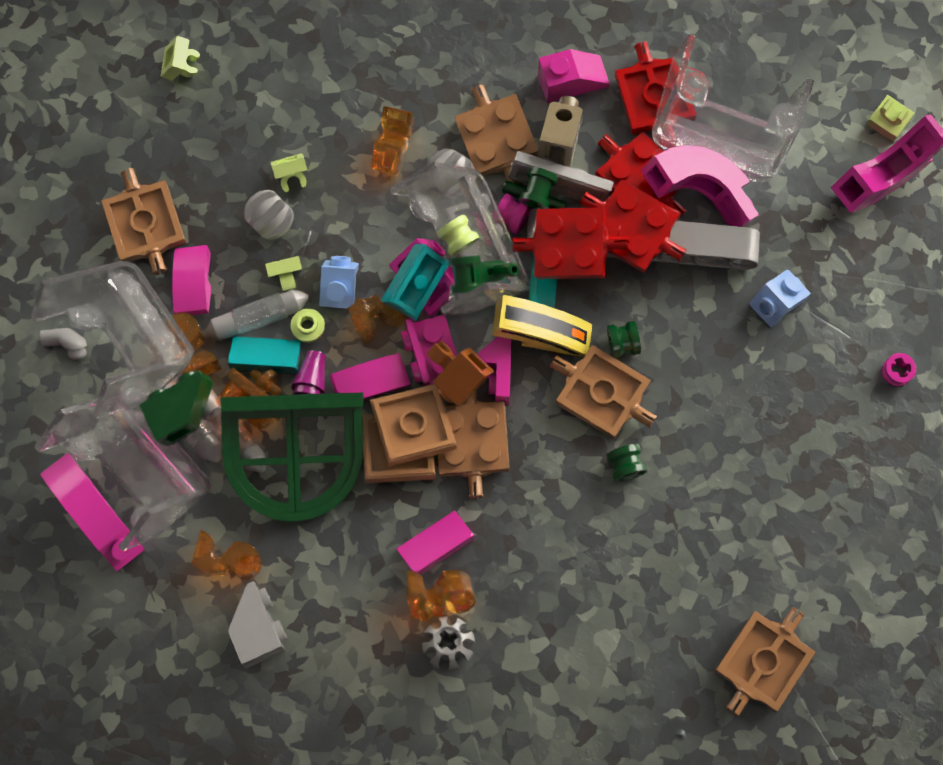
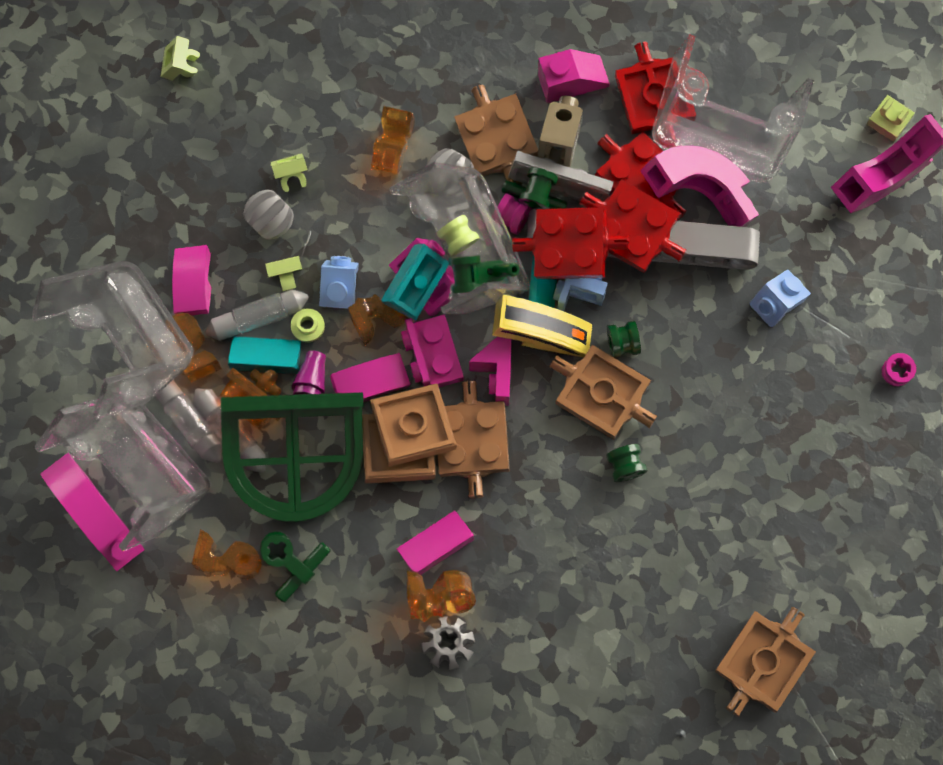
light grey arm [40,328,87,360] -> none
medium nougat plate [101,168,187,275] -> none
dark green slope [139,370,213,447] -> none
light grey slope [228,581,287,669] -> none
dark orange brick [426,341,494,406] -> none
none -> dark green piece [260,531,331,602]
none -> light blue bracket [553,278,608,311]

